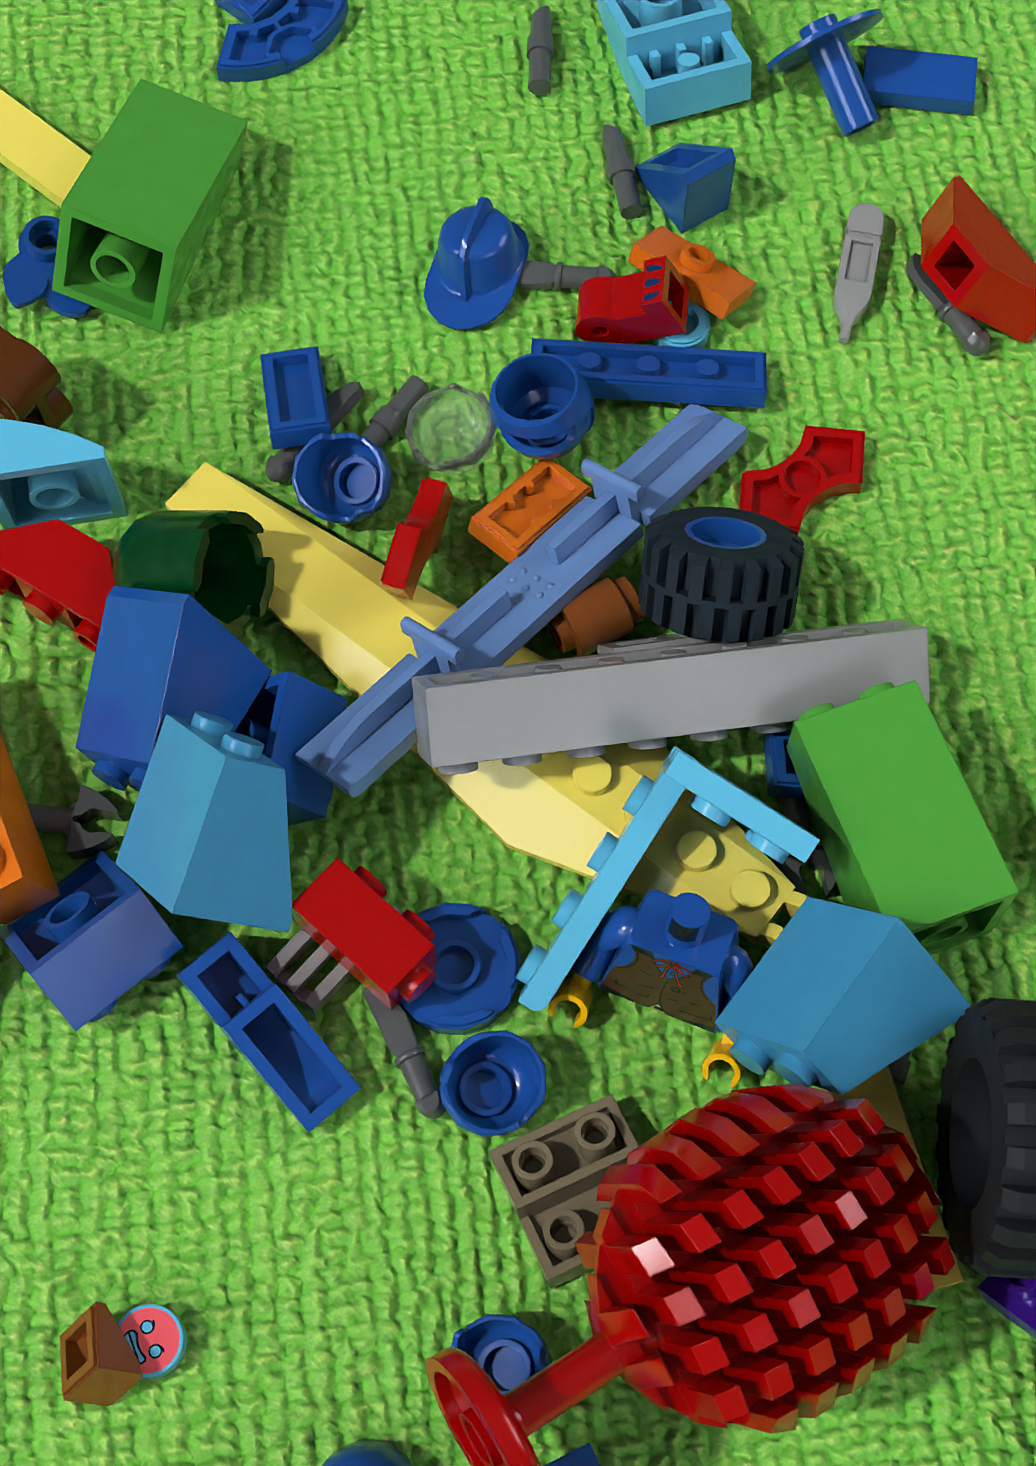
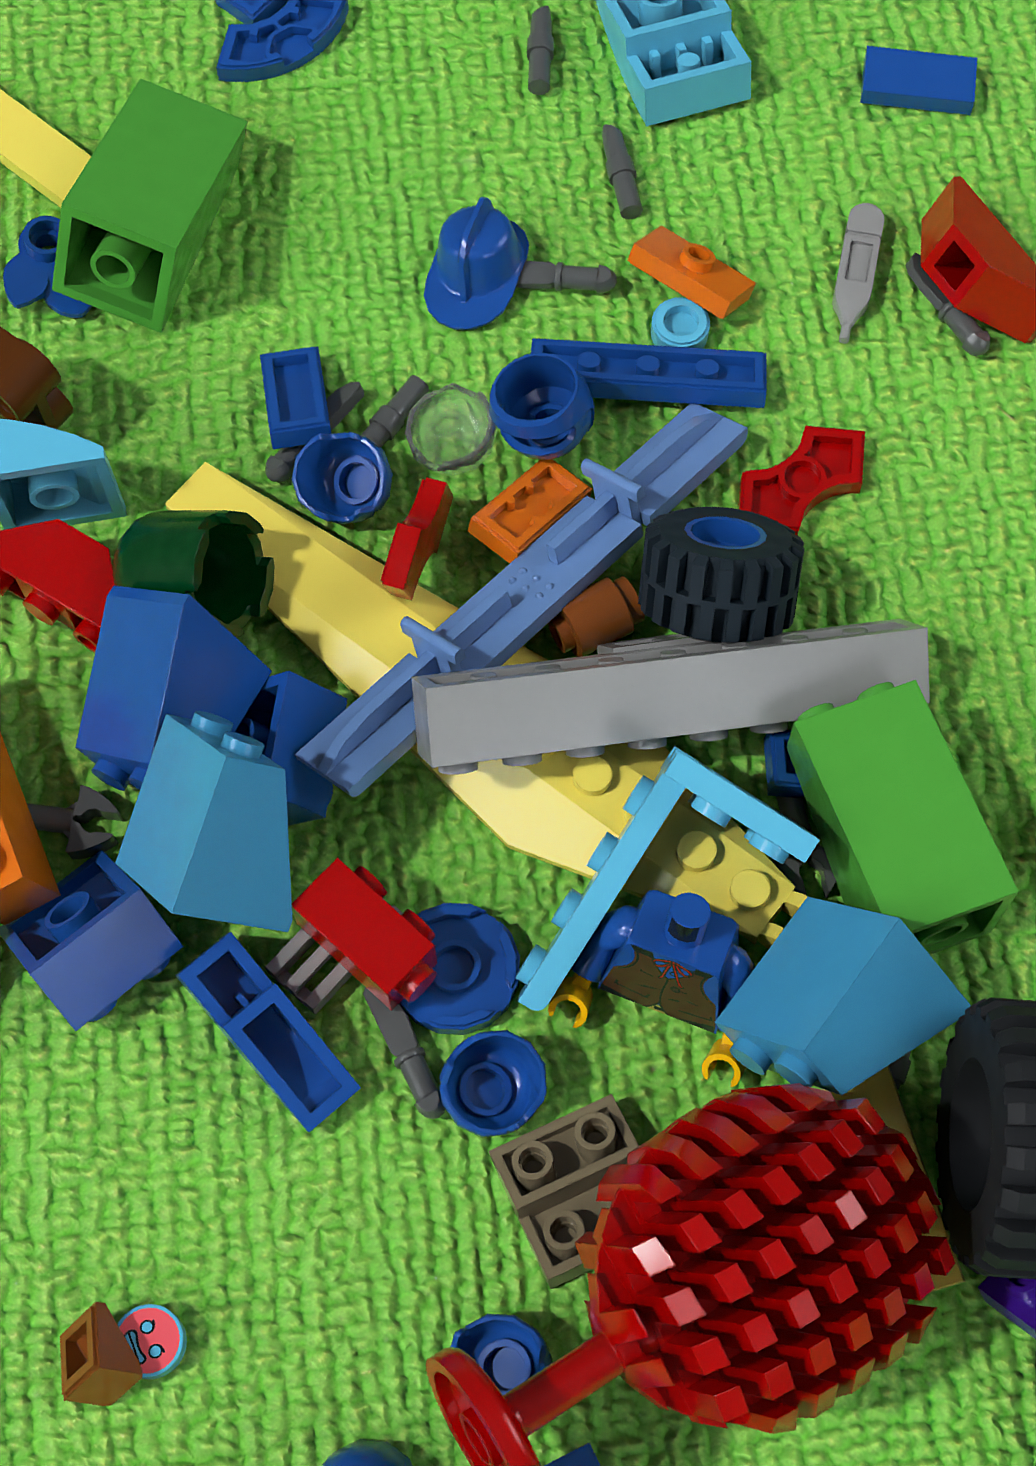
red leg [575,255,690,344] -> none
blue slope [635,143,736,234] -> none
blue piece [767,9,883,137] -> none

